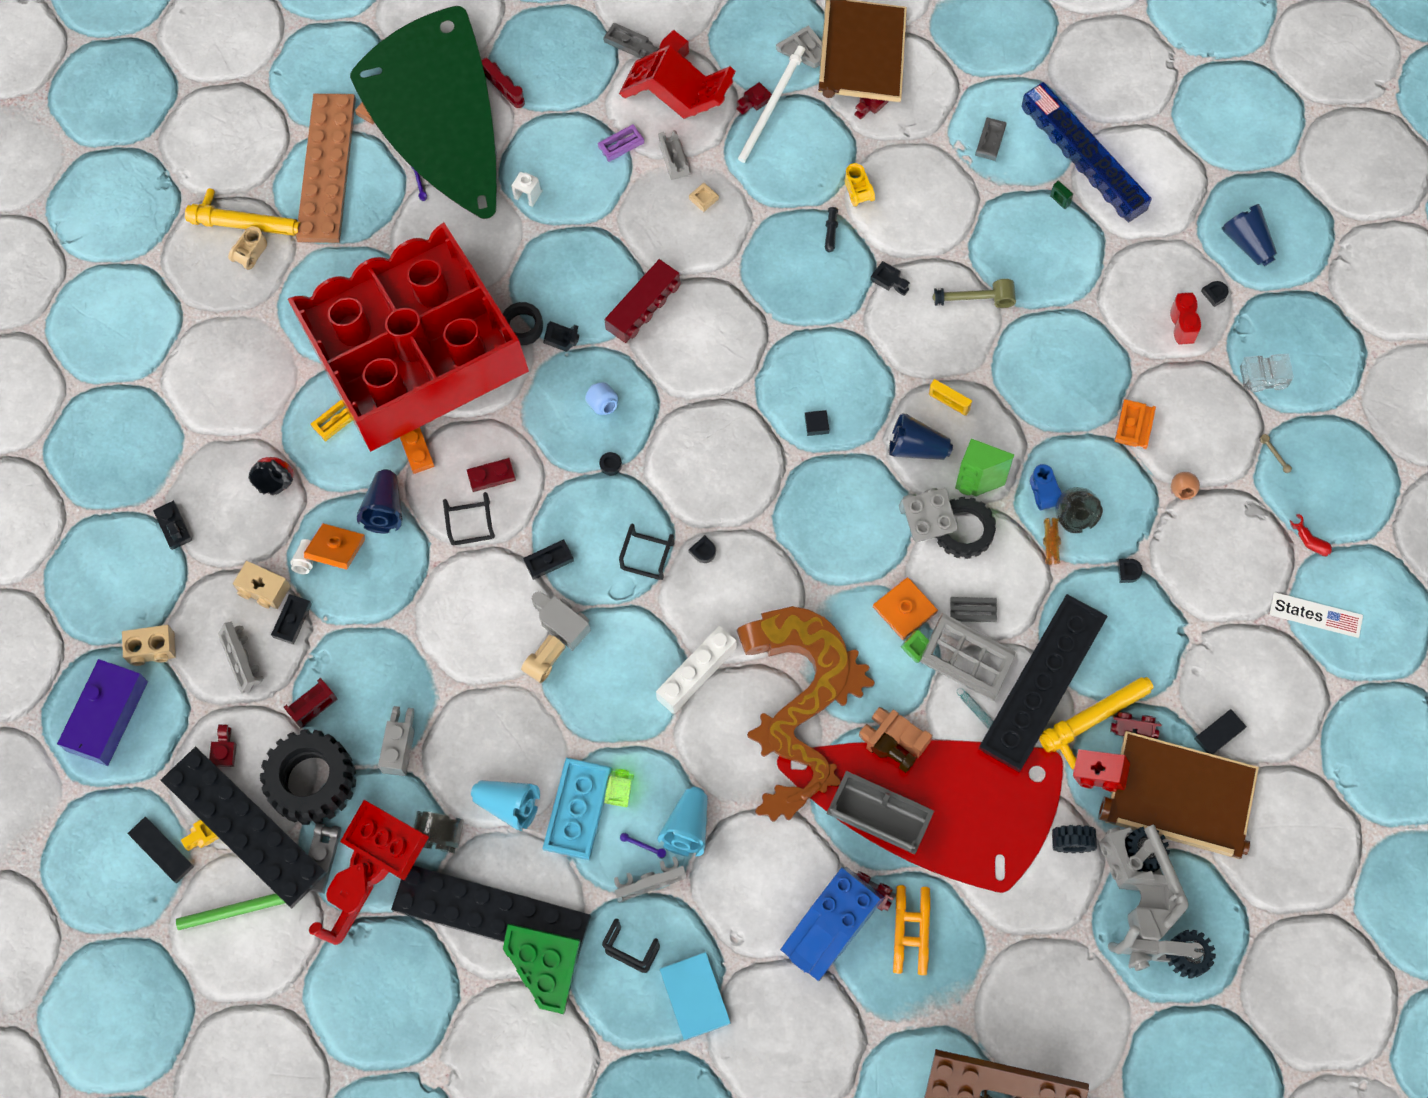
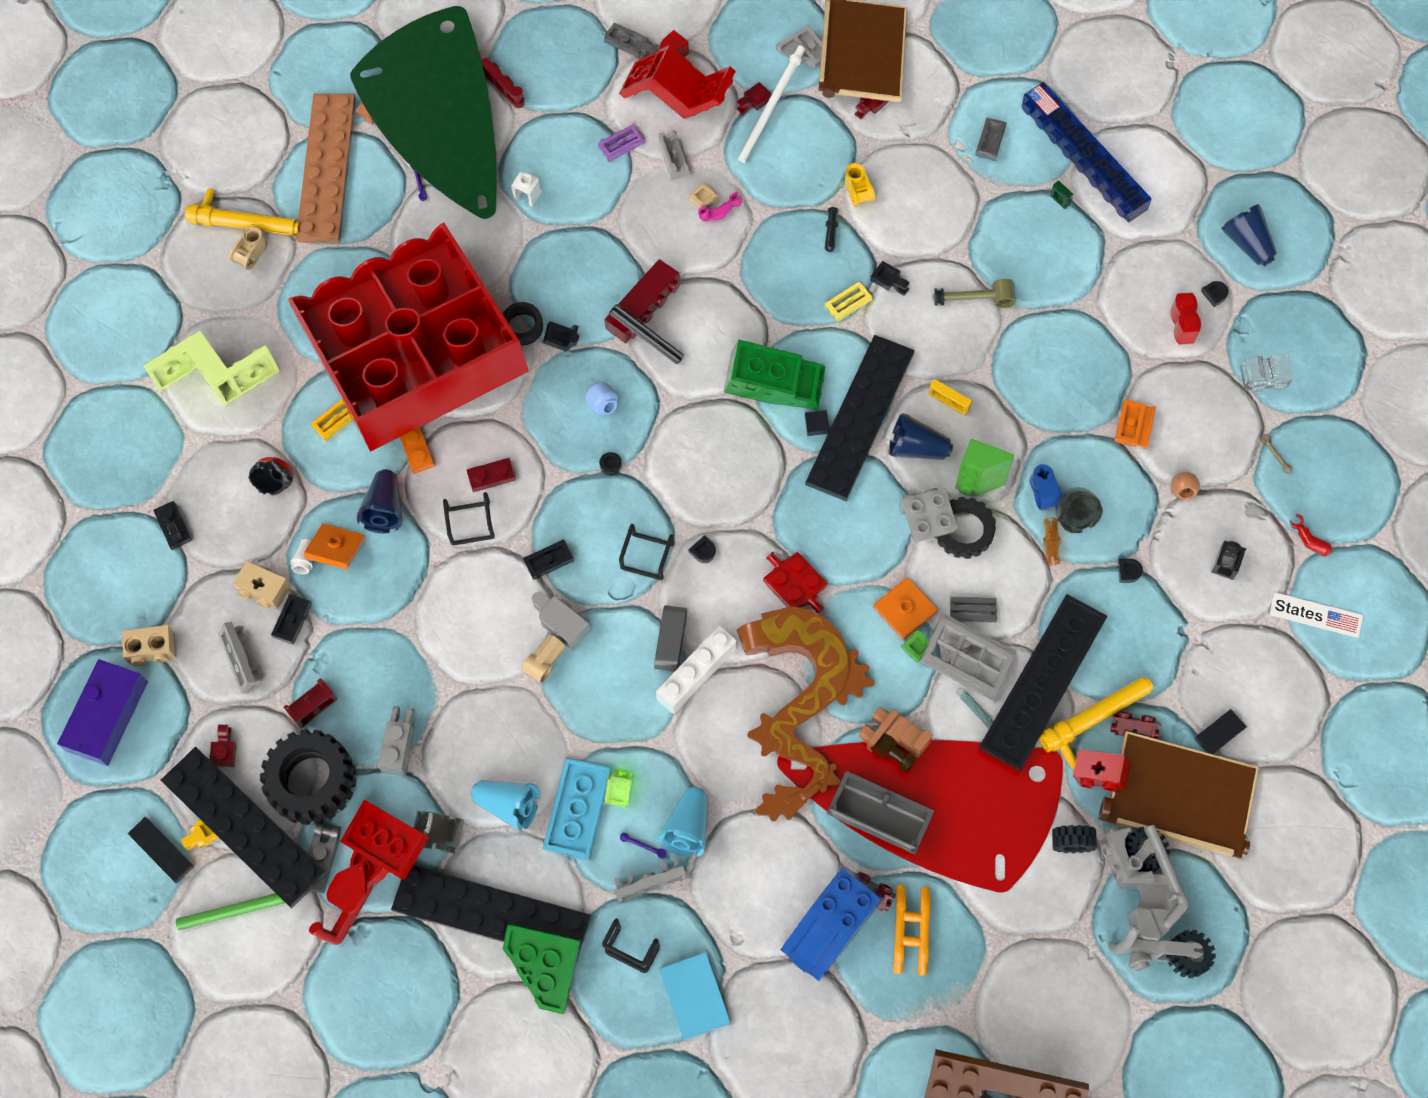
none -> yellowish green bracket [143,331,280,406]
none -> axle [609,304,684,364]
none -> dark grey beam [654,605,687,672]
none -> dark pink arm [698,191,742,222]
none -> green piece [724,339,826,410]
none -> red plate [763,552,828,614]
none -> black plate [805,335,915,502]
none -> light yellow tile [825,281,872,322]
none -> black window [1211,540,1247,580]

